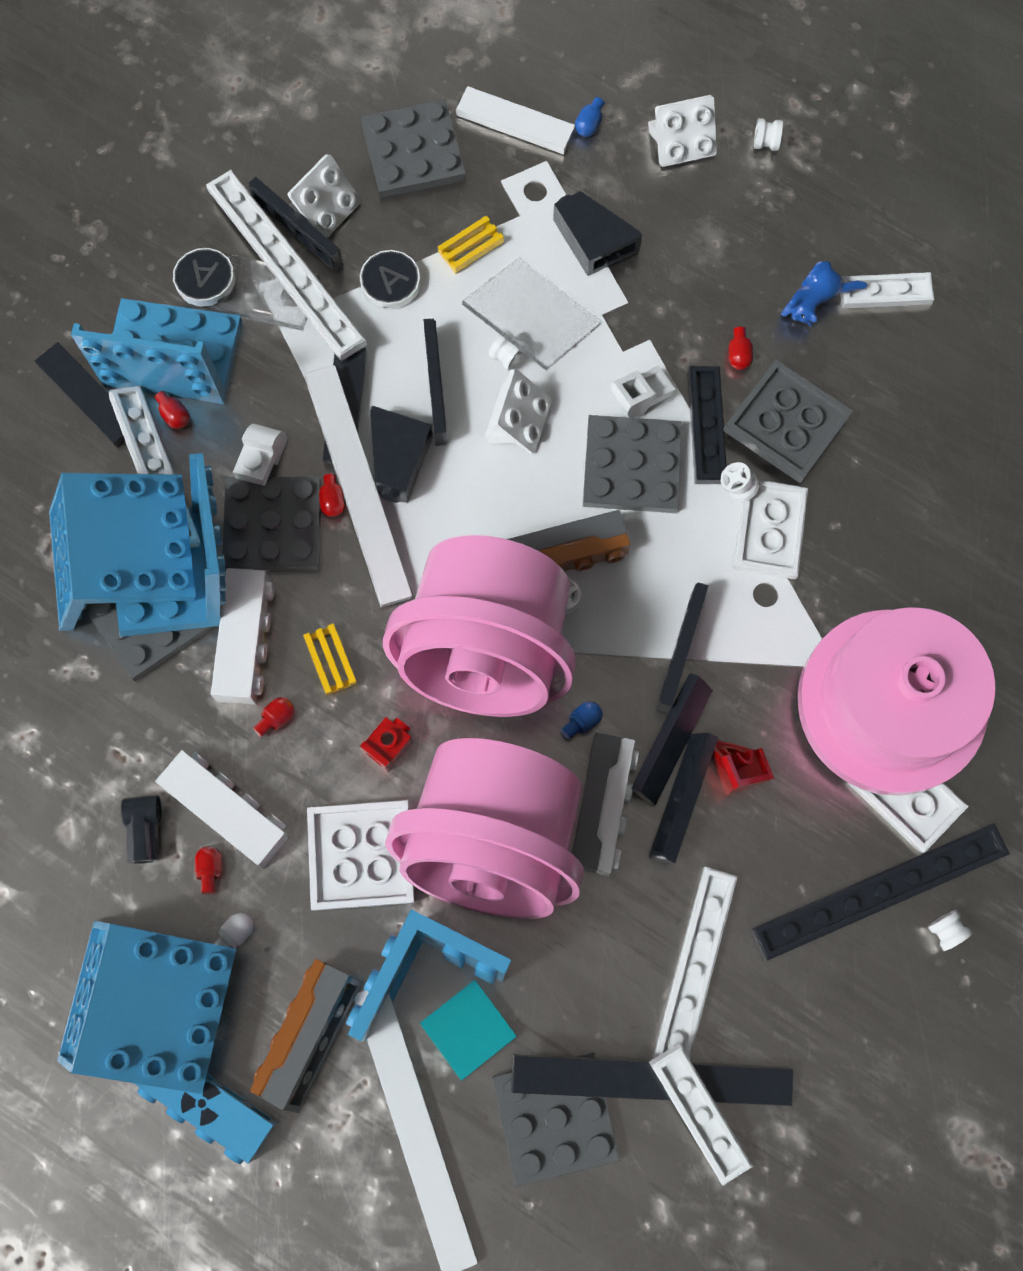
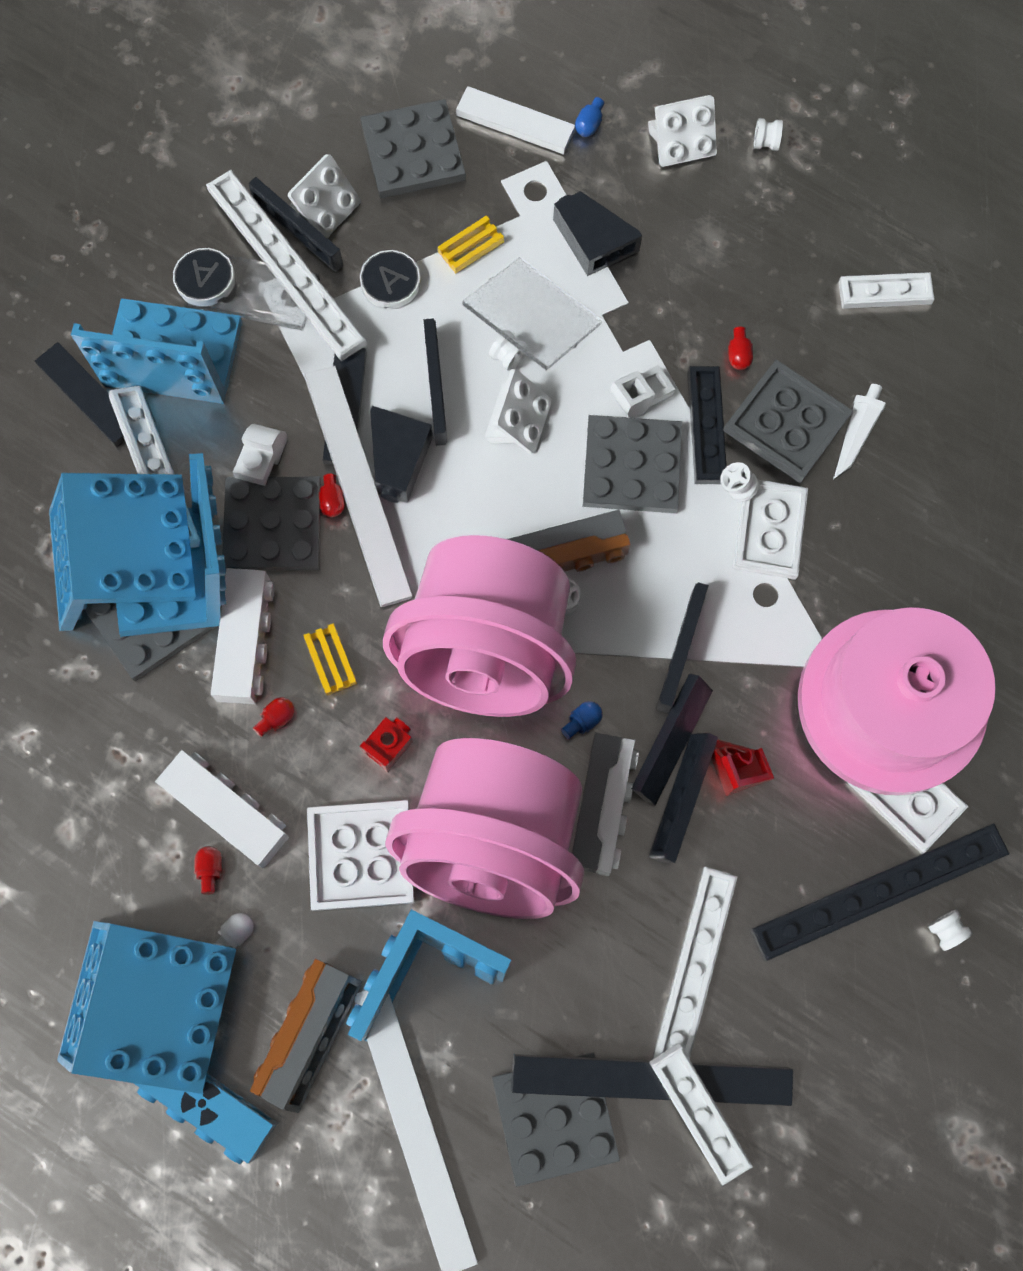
black piece [121,795,162,864] -> none
red cylinder [155,391,190,429] -> none
teal tile [419,980,517,1081] -> none
blue animal [781,261,868,327] -> none
none -> white bar [834,384,886,479]

